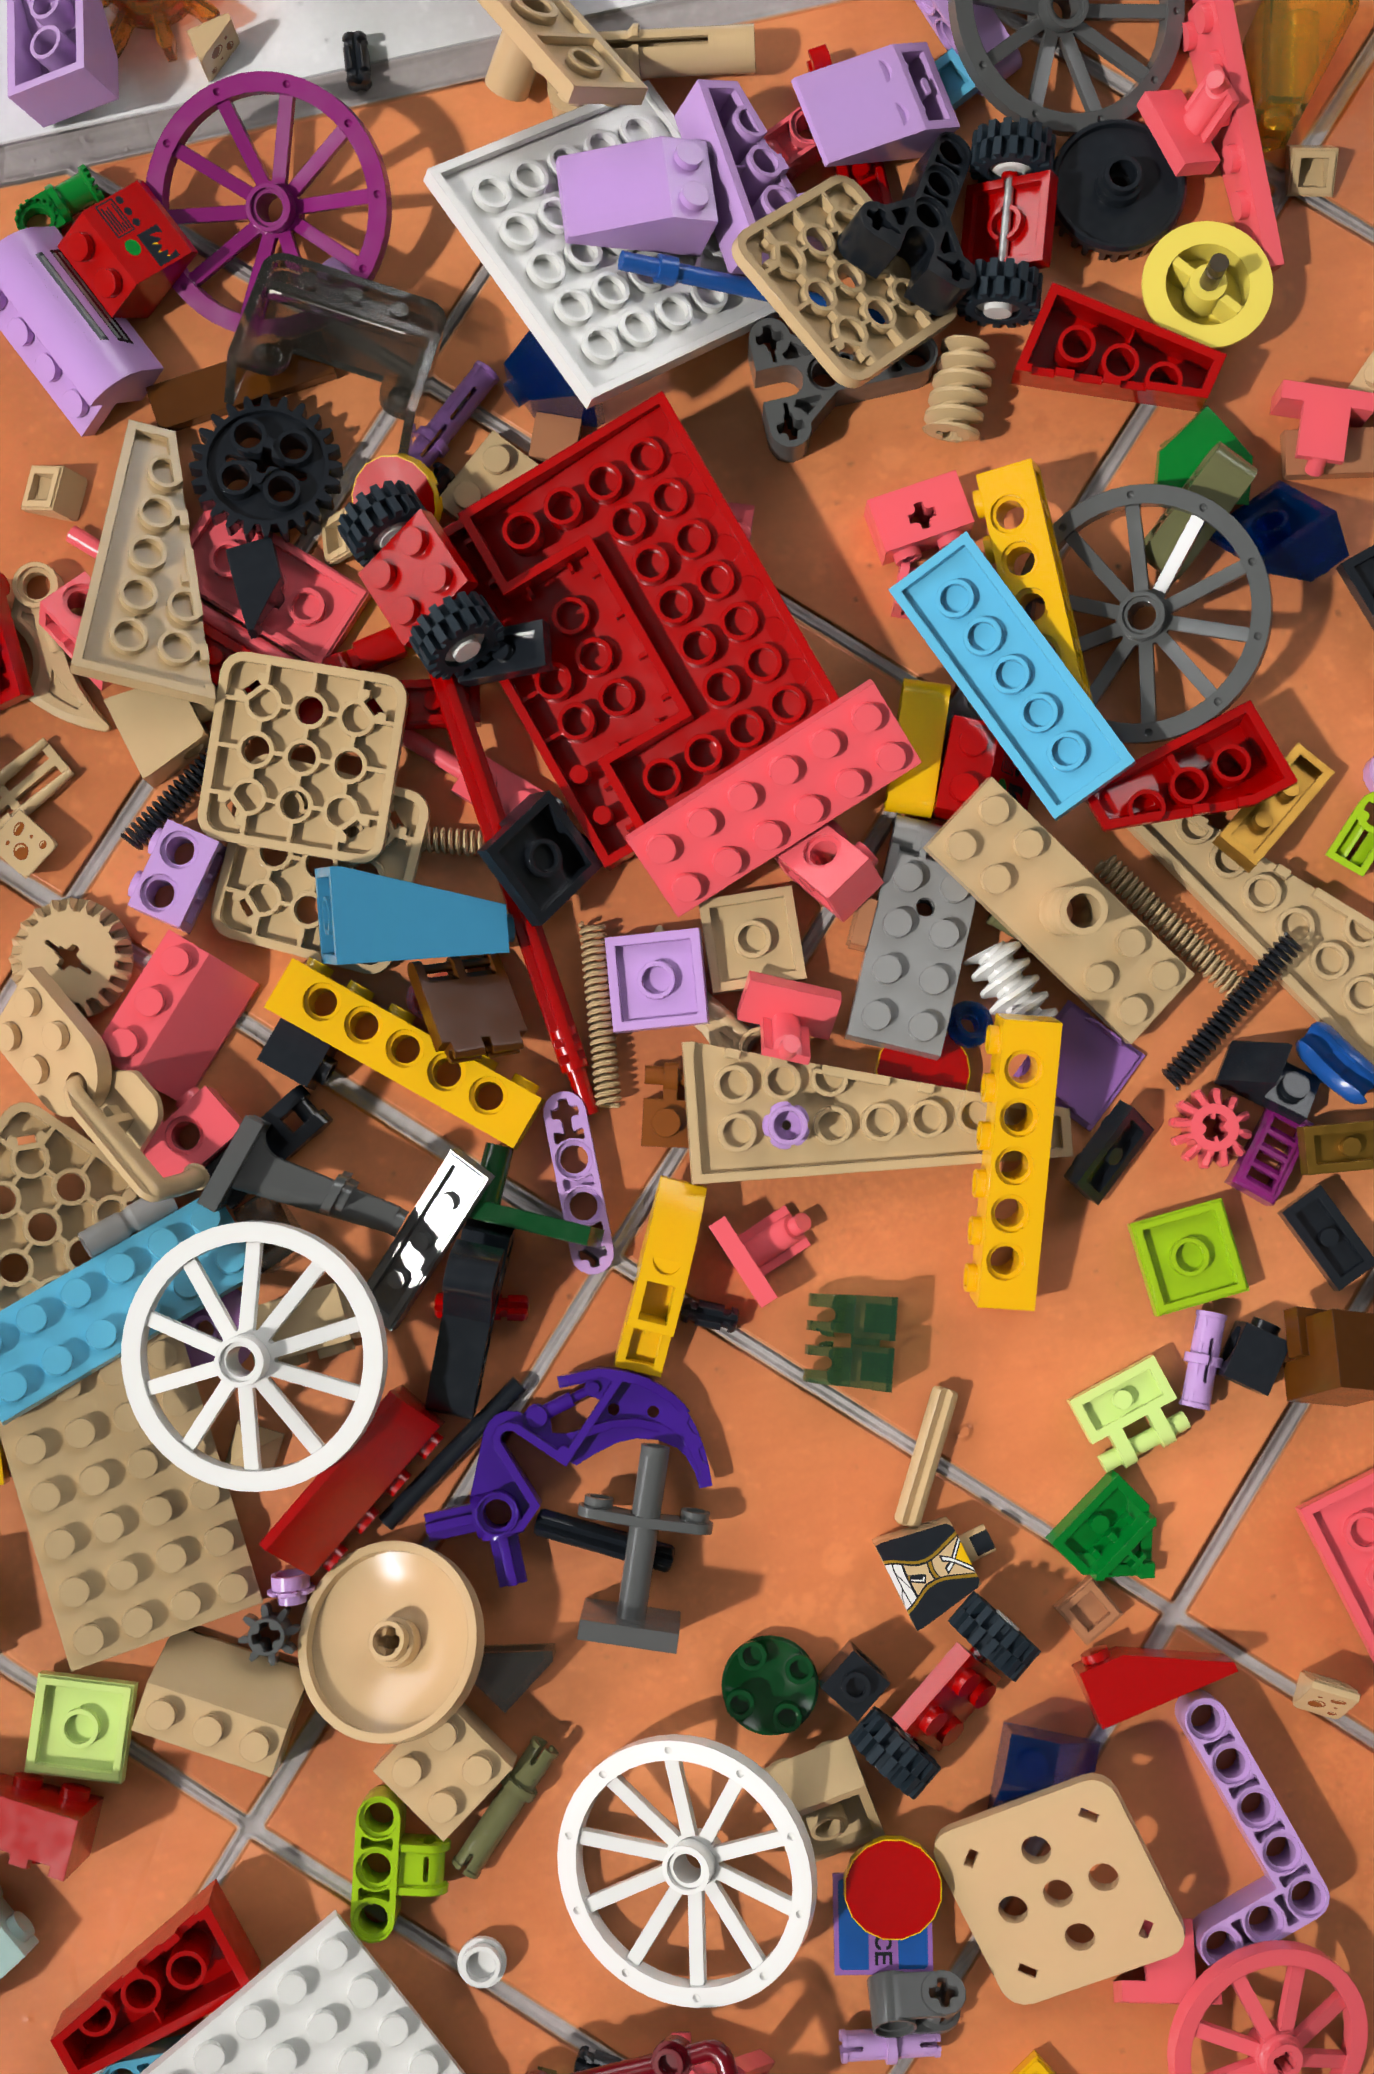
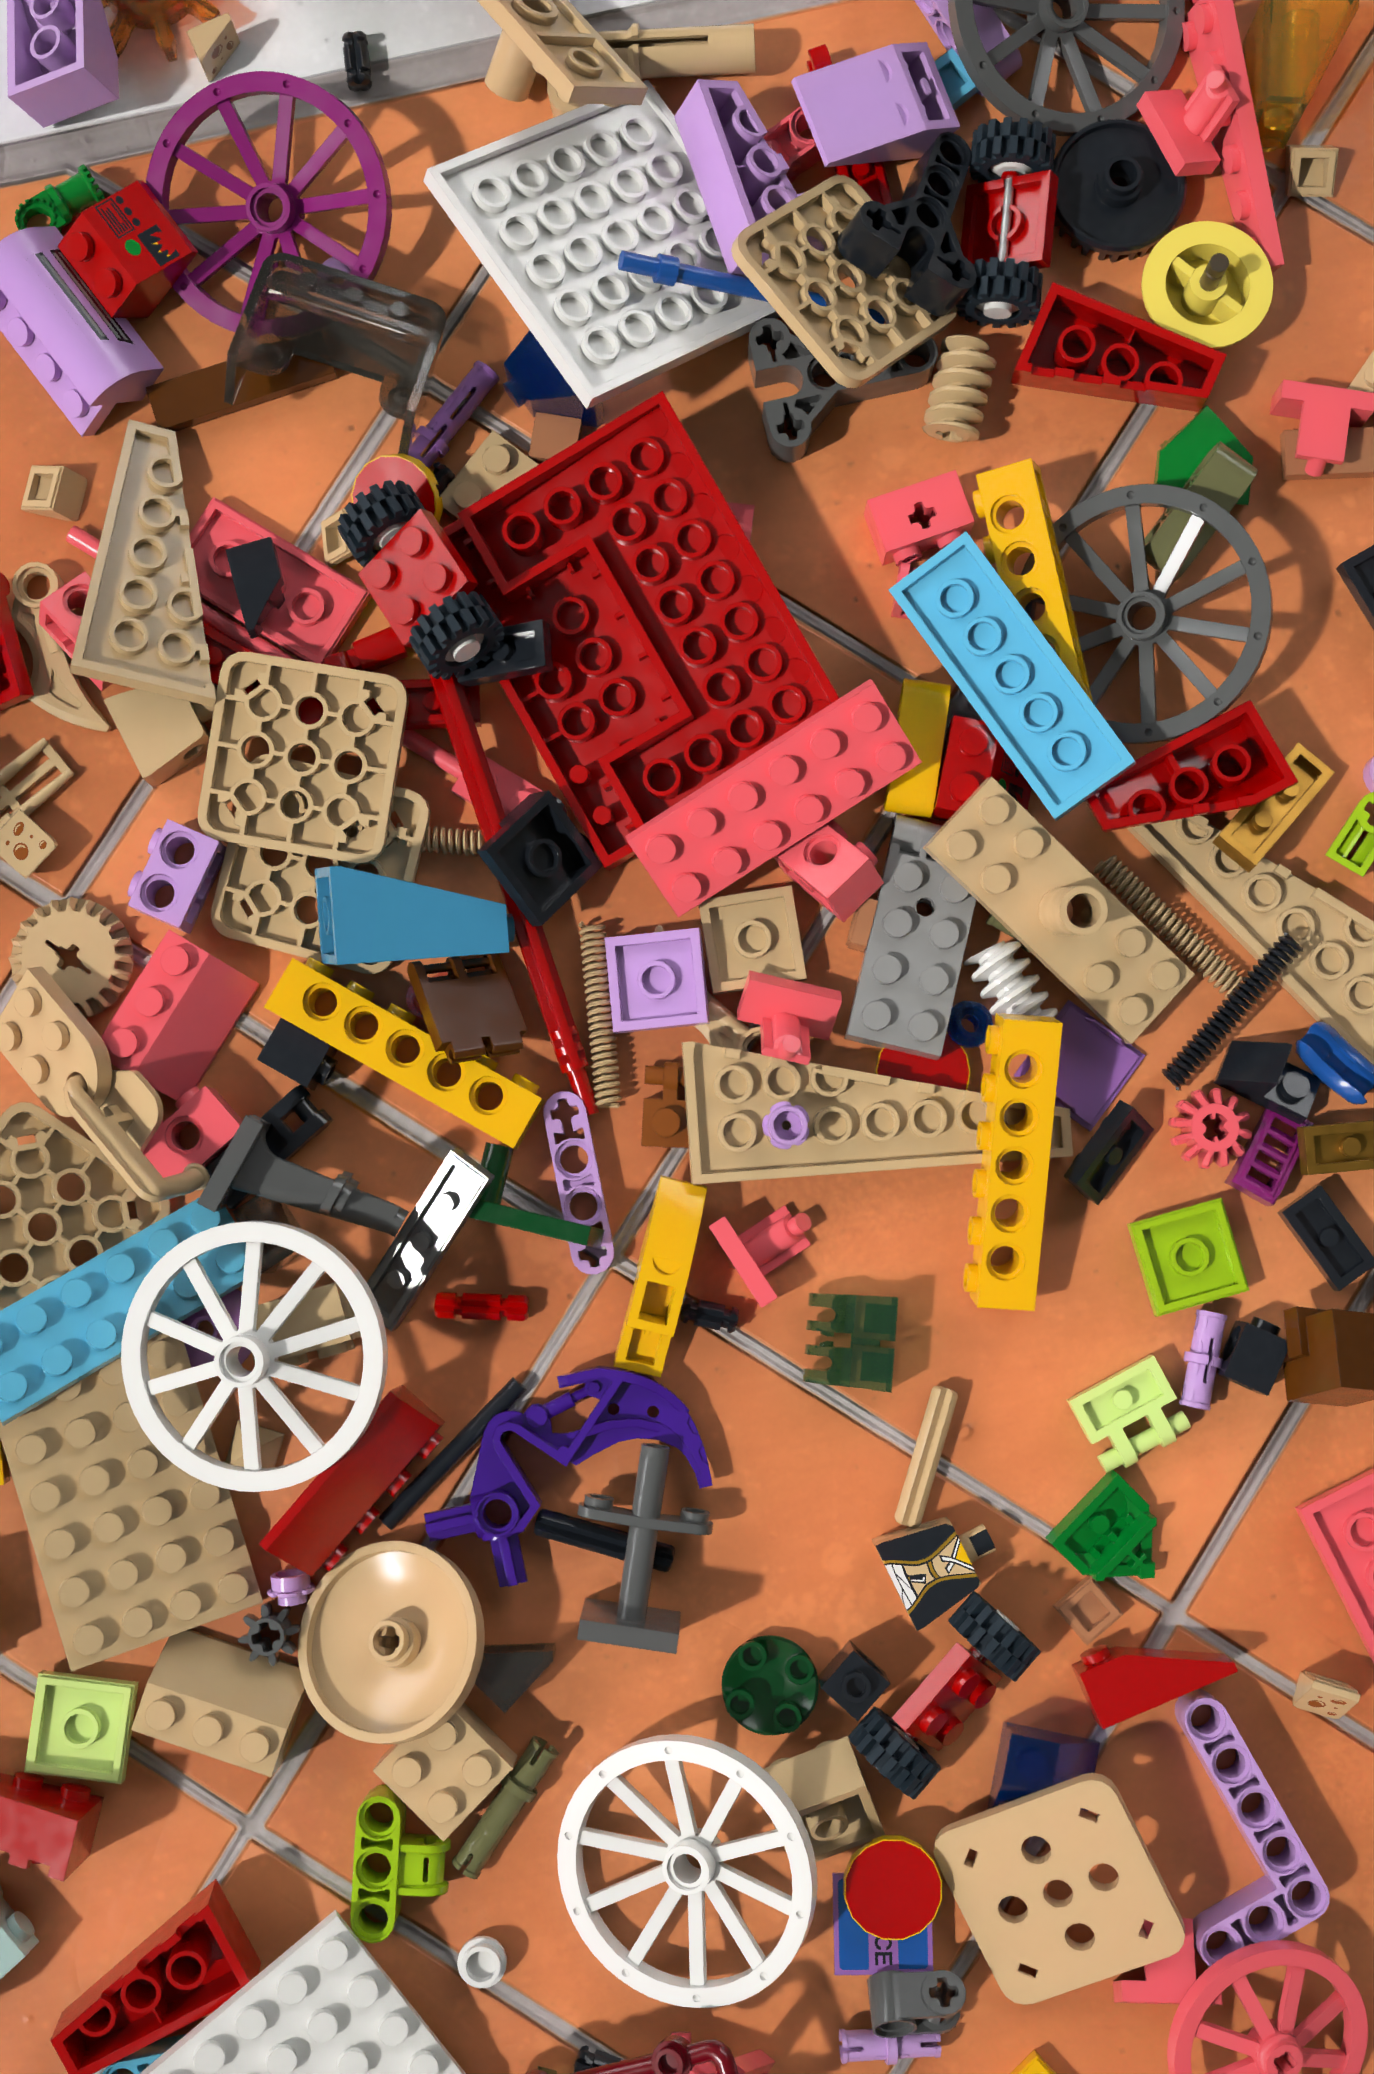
light grey piece [78,1198,178,1258] -> none
black piece [121,738,254,850] -> none
black gear [189,394,344,543] -> none
black beam [425,1218,515,1420] -> none
lavender slope [555,136,718,257] -> none
clear blue slope [1209,480,1349,582] -> none

